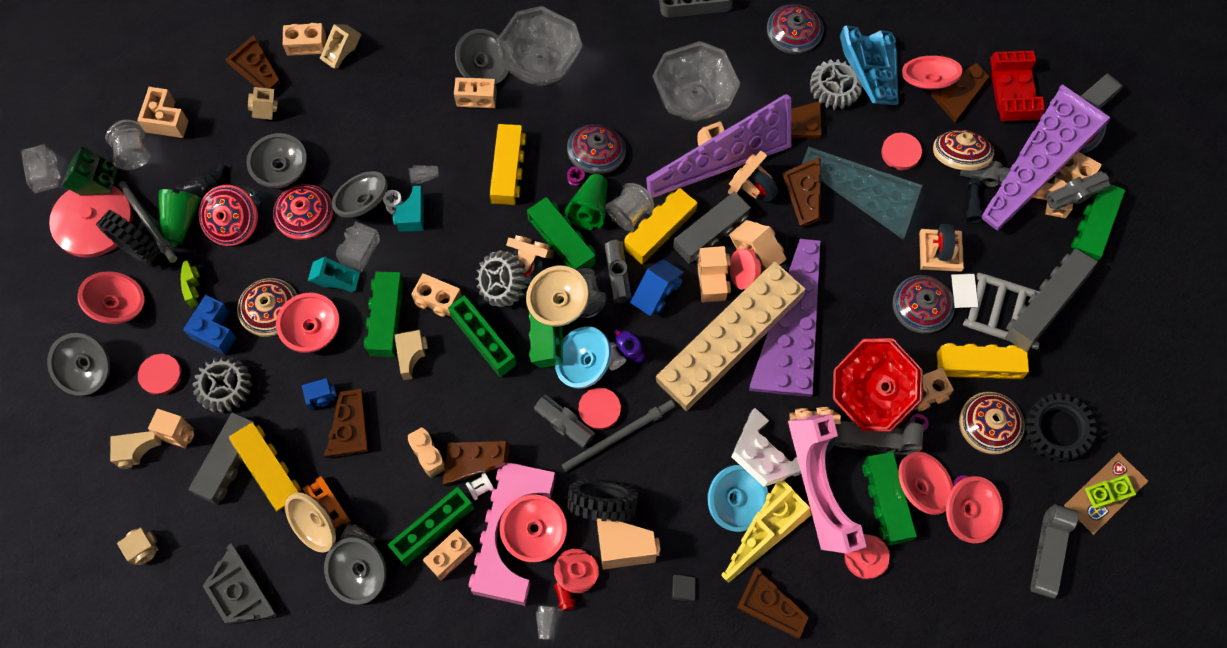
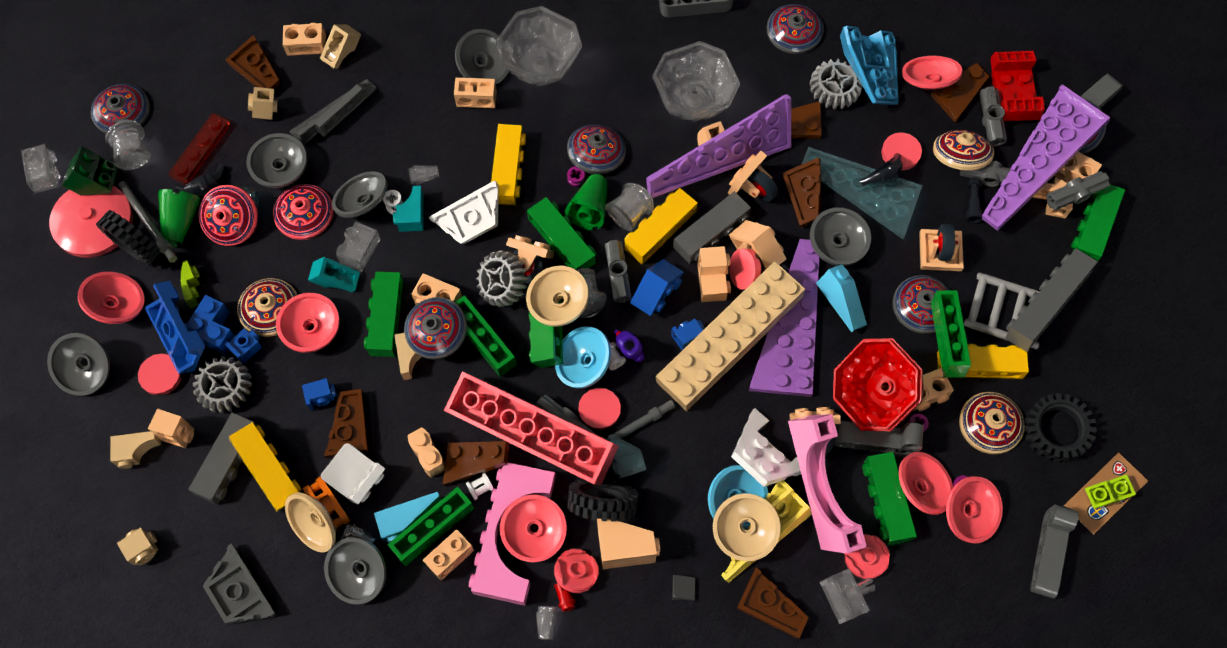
light nougat brick [137,87,188,138] -> none
white sticker [951,274,978,308] -> none
none -> dish [91,83,150,136]
none -> blue piece [145,281,205,375]
none -> clear red plate [168,113,231,185]
none -> blue brick [224,328,262,364]
none -> dark grey wedge [290,79,377,145]
none -> white bracket [321,444,385,504]
none -> medium azure slope [374,492,441,543]
none -> dish [404,297,467,359]
none -> white wing [429,181,499,245]
none -> coral brick [444,371,619,486]
none -> clear light blue slope [607,435,646,478]
none -> blue brick [671,319,705,350]
none -> tan dish [713,493,780,561]
none -> dark grey dish [810,208,871,266]
none -> medium azure slope [816,265,867,332]
none -> clear brick [820,569,875,624]
none -> black piece [860,153,903,186]
none -> green brick [931,290,971,378]
none -> dark grey piece [980,87,1007,147]

